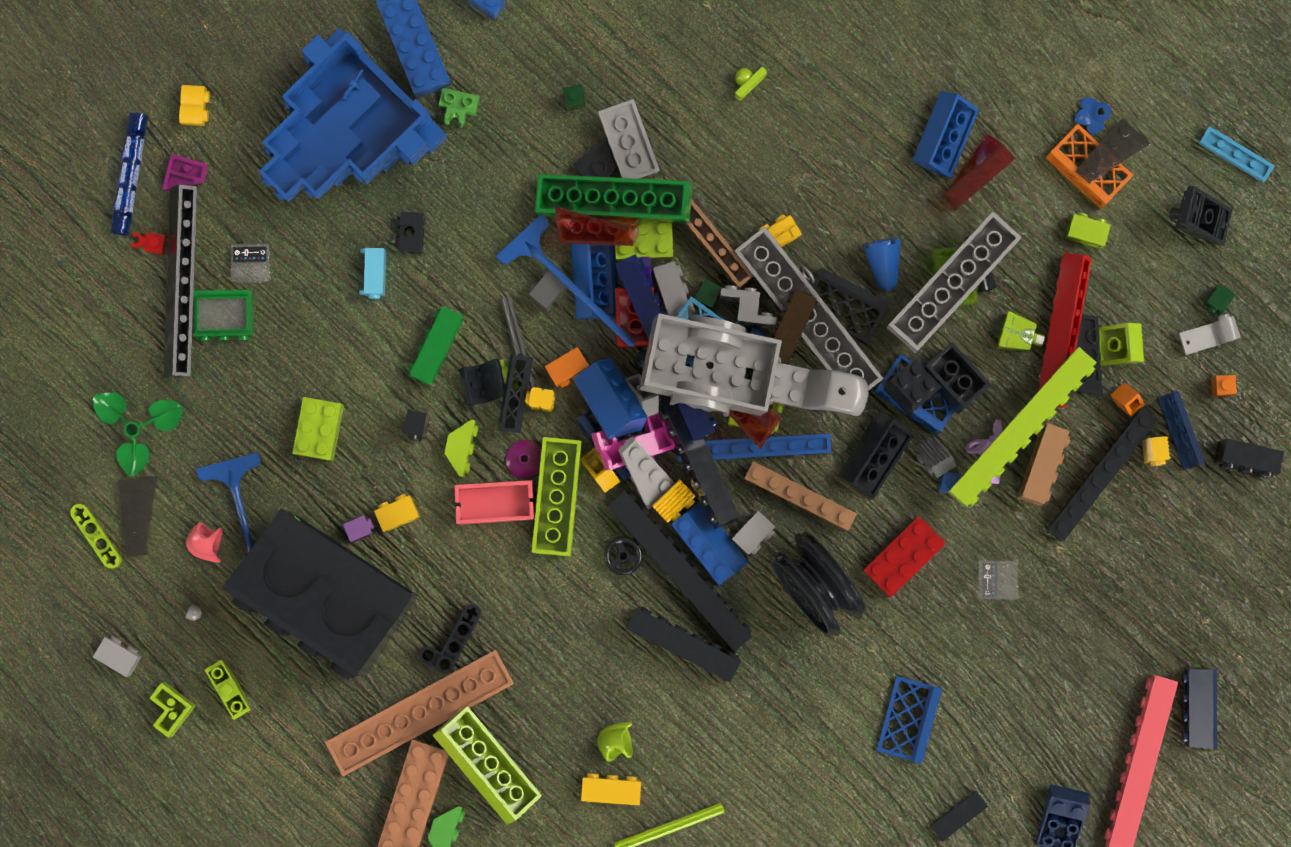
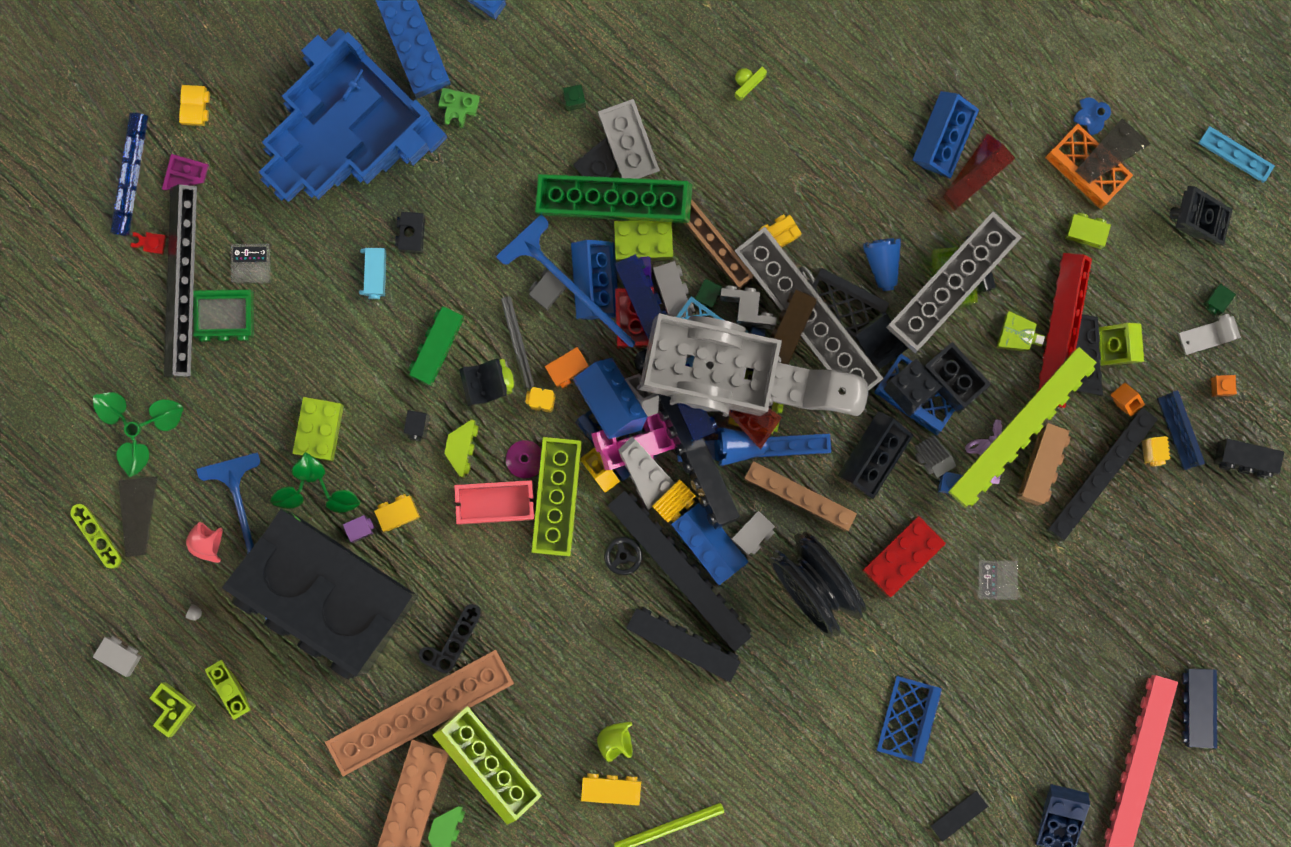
black fence [498,354,533,433] -> none
clear red wedge [555,207,639,246] -> none
none -> green plant [270,452,361,513]
none -> blue cone [714,427,769,466]
none -> black bracket [855,312,908,370]

